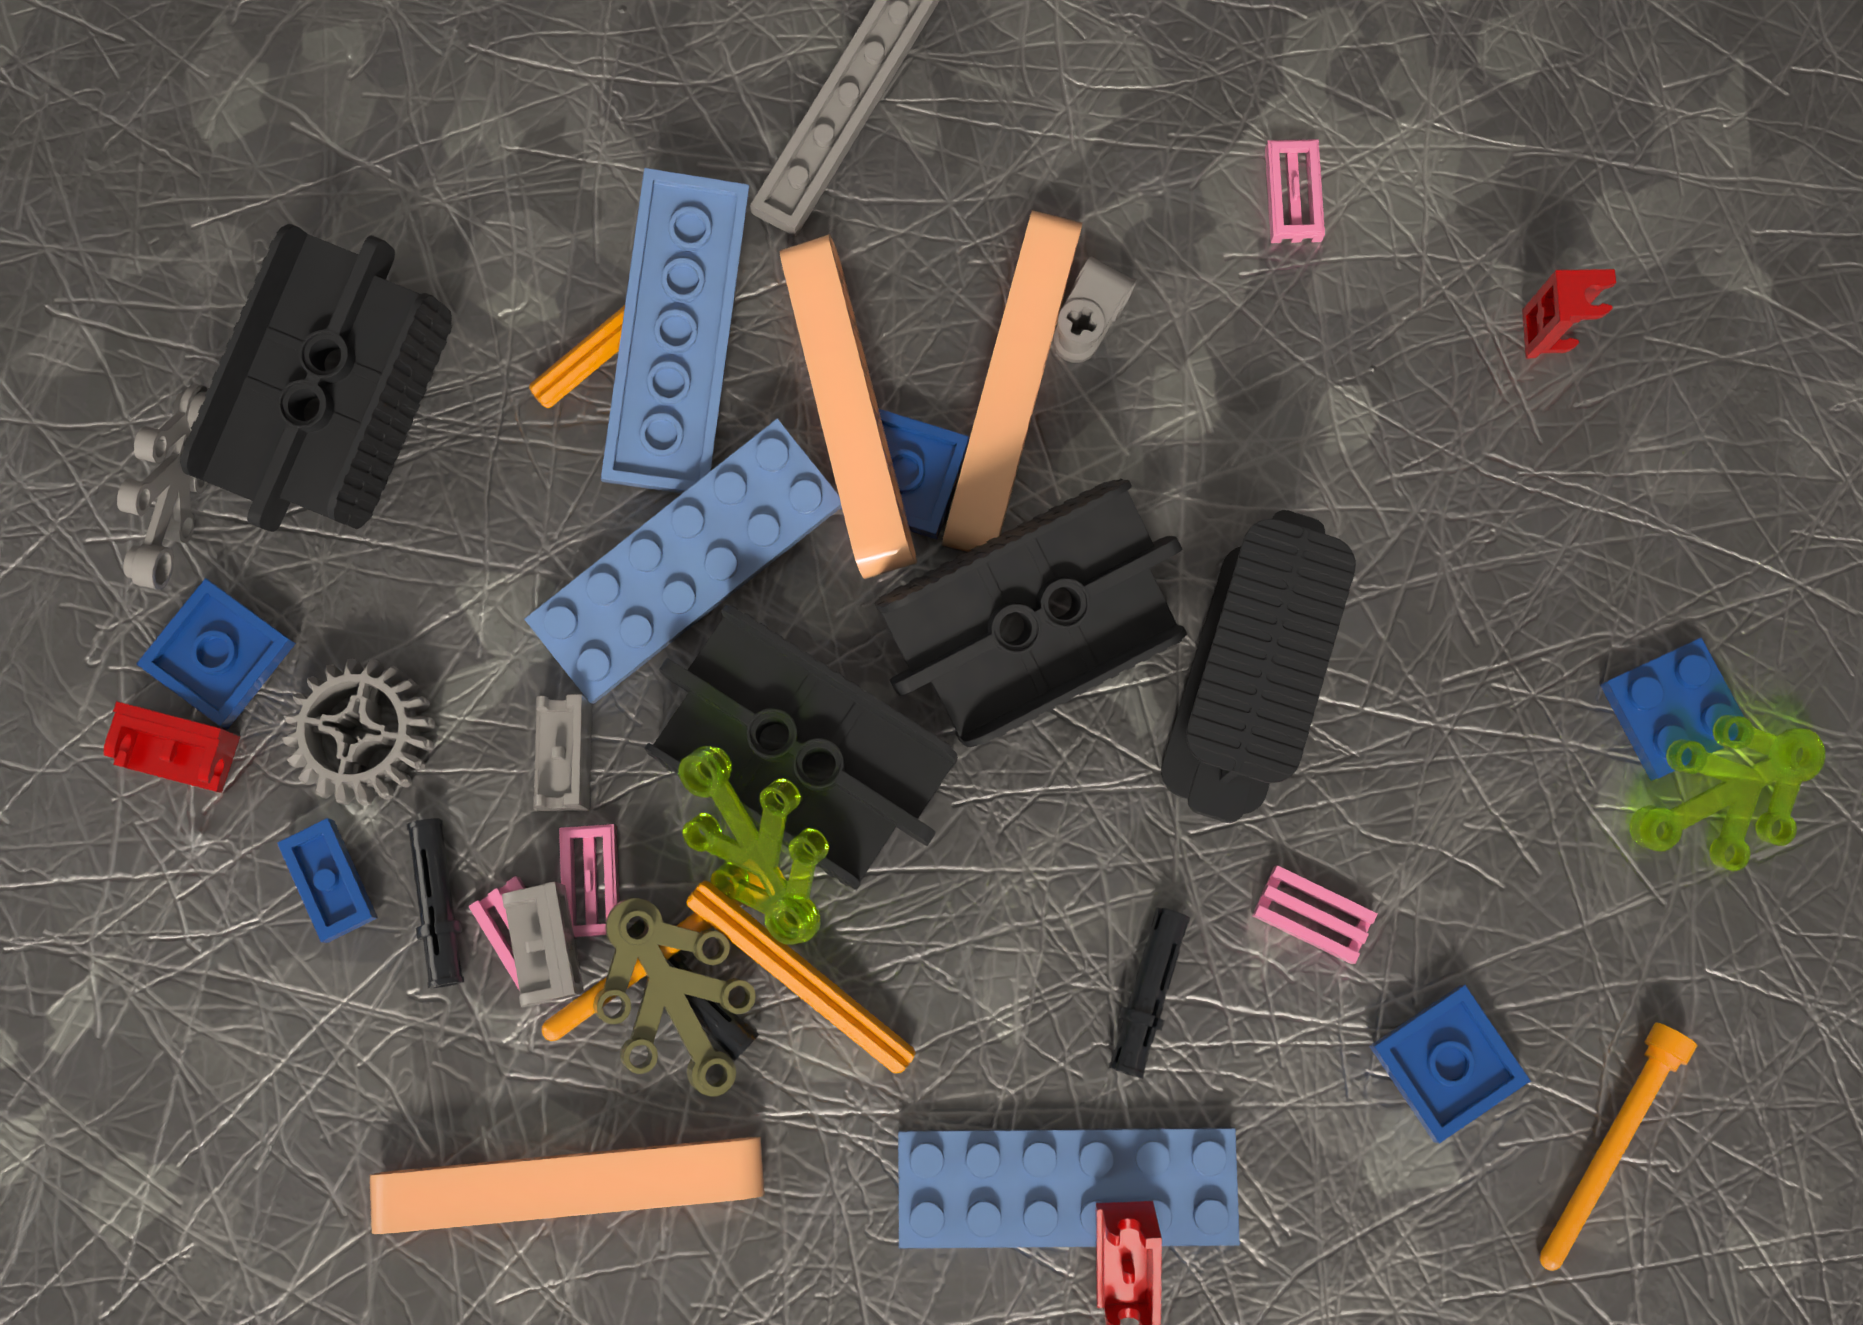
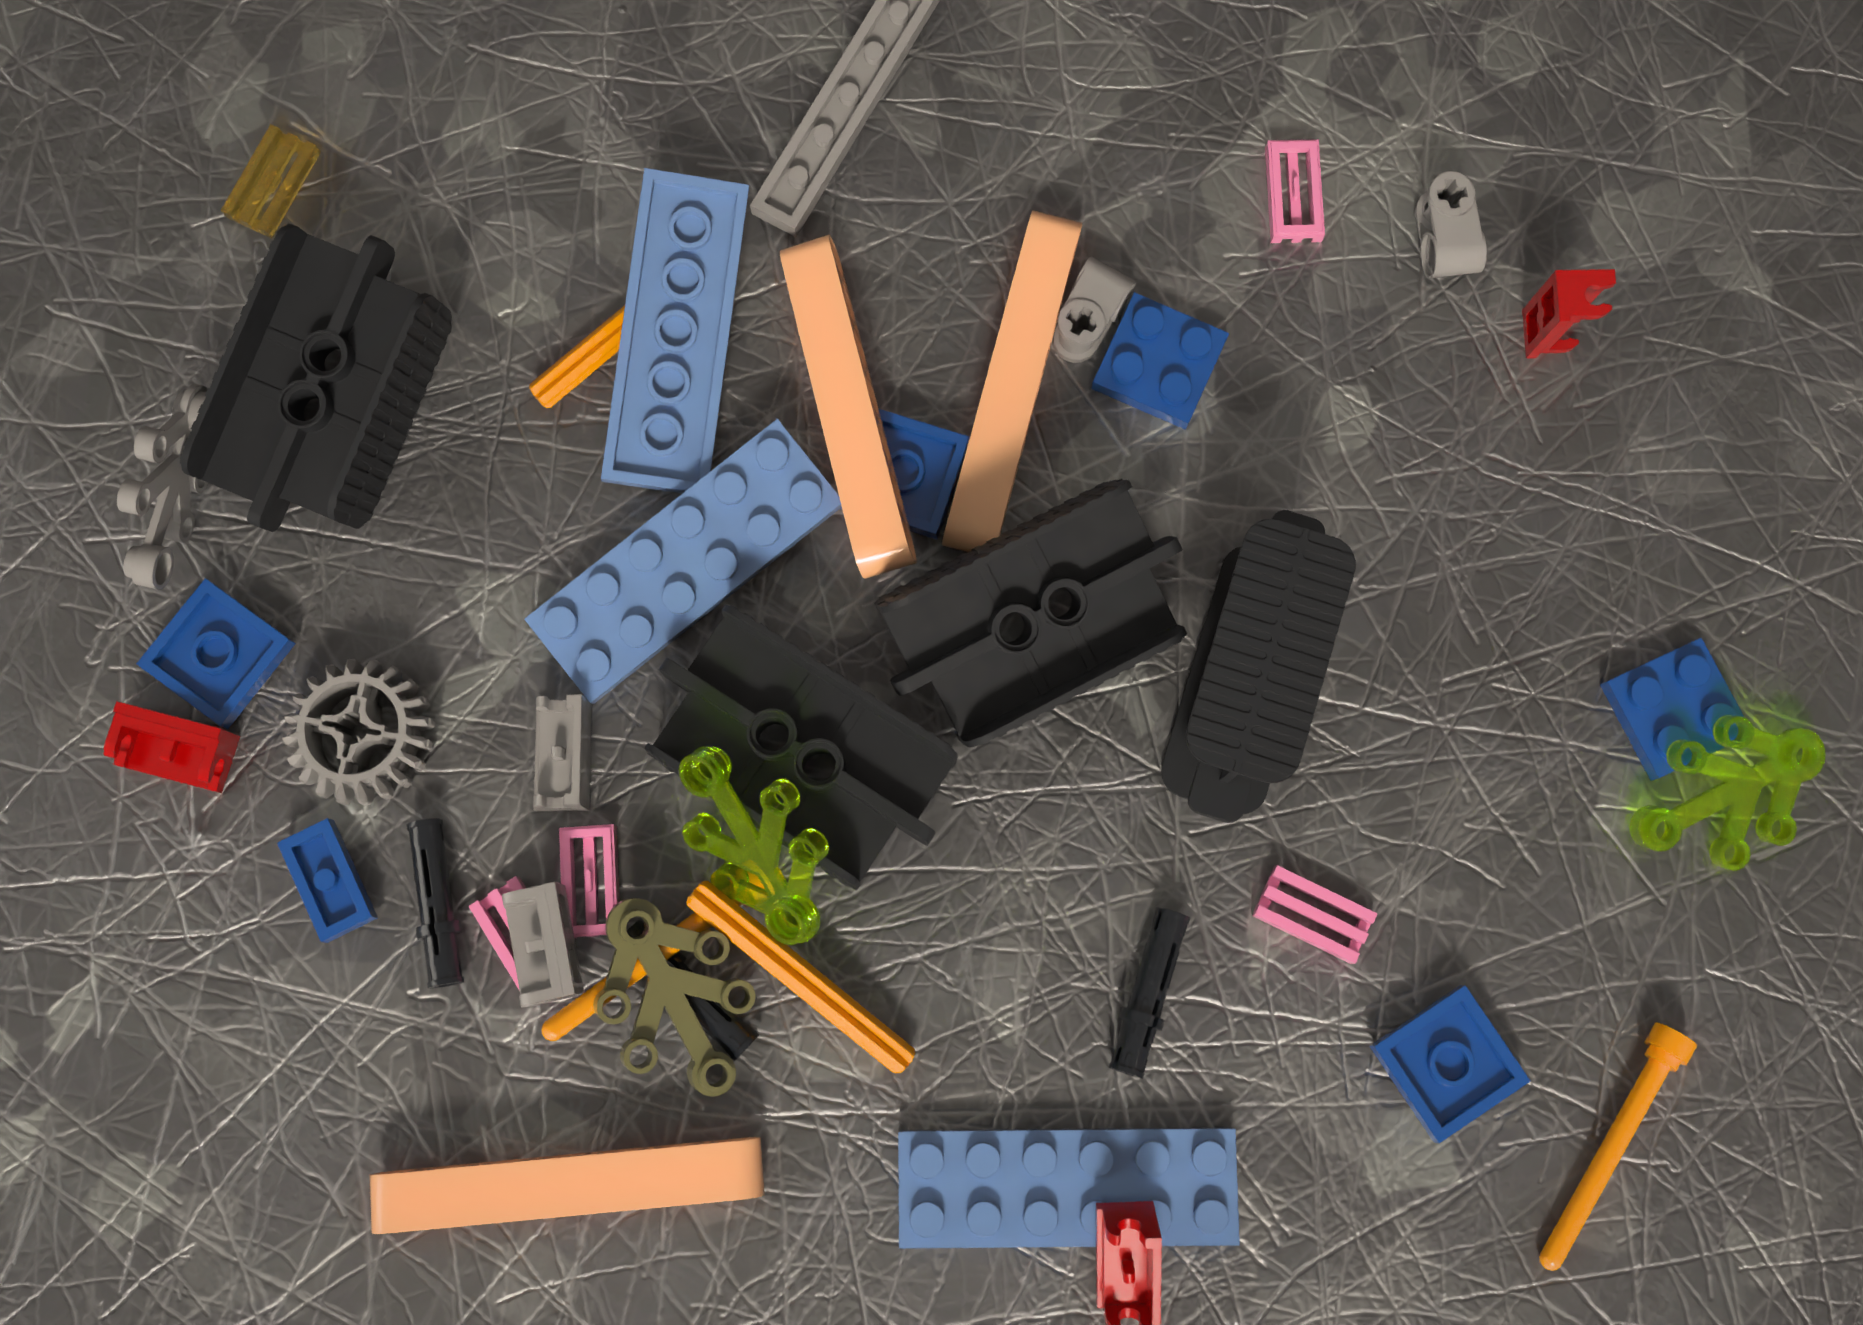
none -> clear yellow tile [221,124,321,238]
none -> blue plate [1091,292,1229,430]
none -> light grey piece [1414,171,1487,279]

